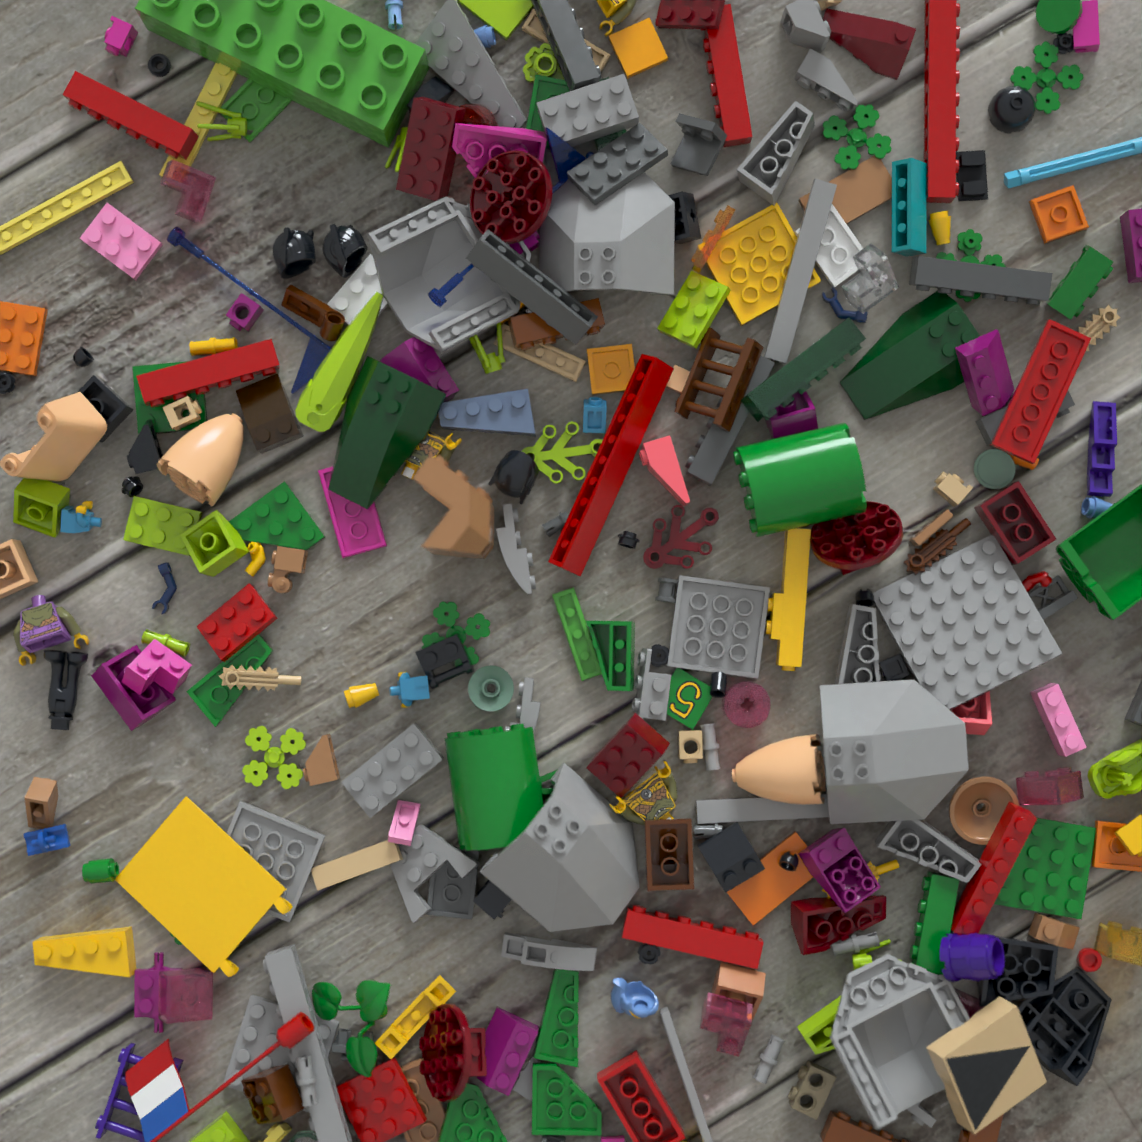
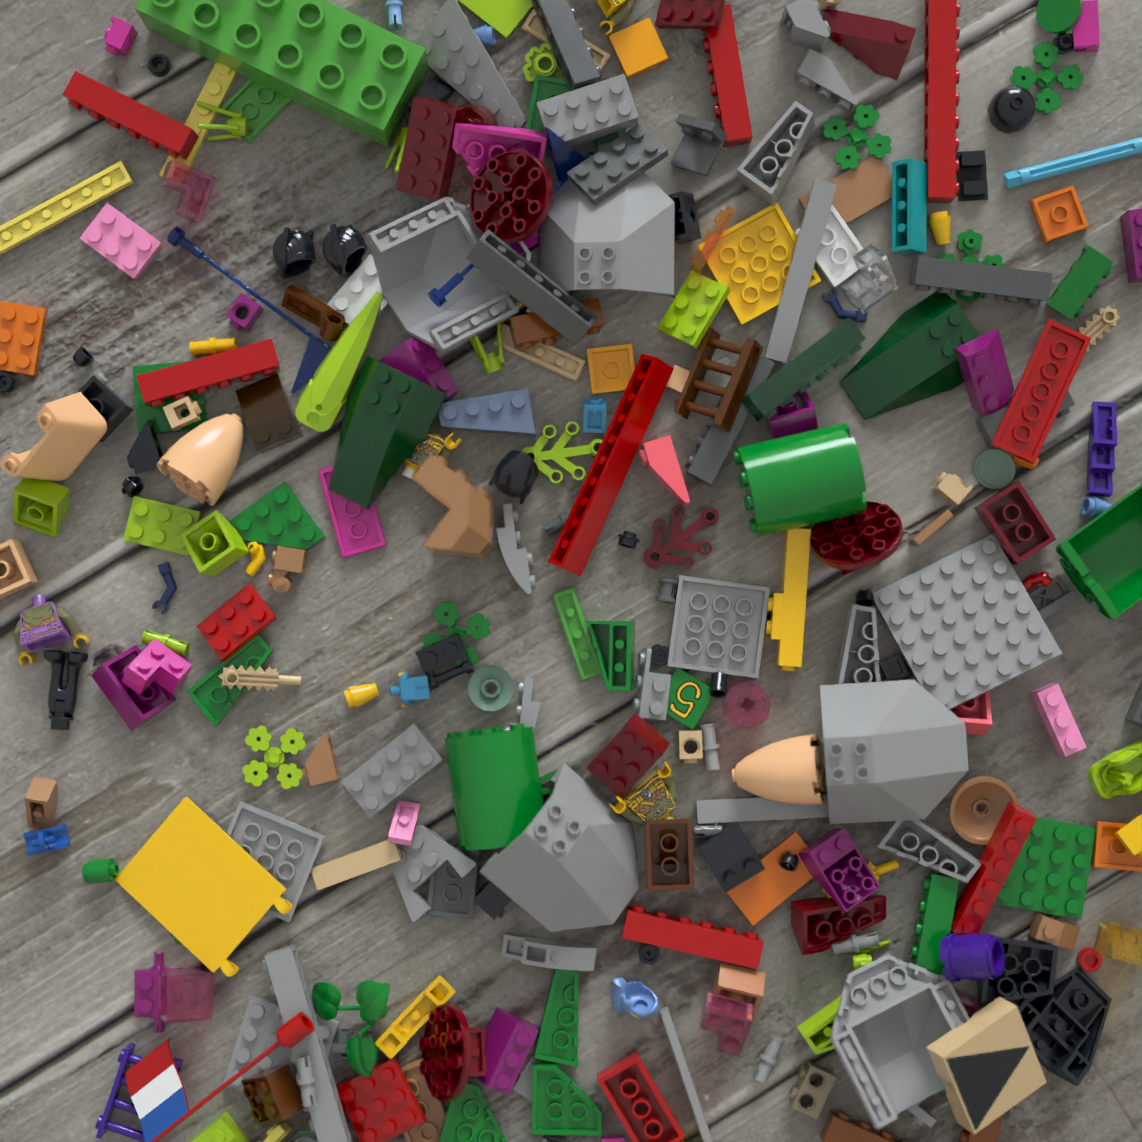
yellow wedge [32,926,137,977] -> none
dark azure piece [60,501,102,533] -> none
reddish brown piece [904,518,971,576] -> none
clear pink brick [1016,767,1084,805] -> none

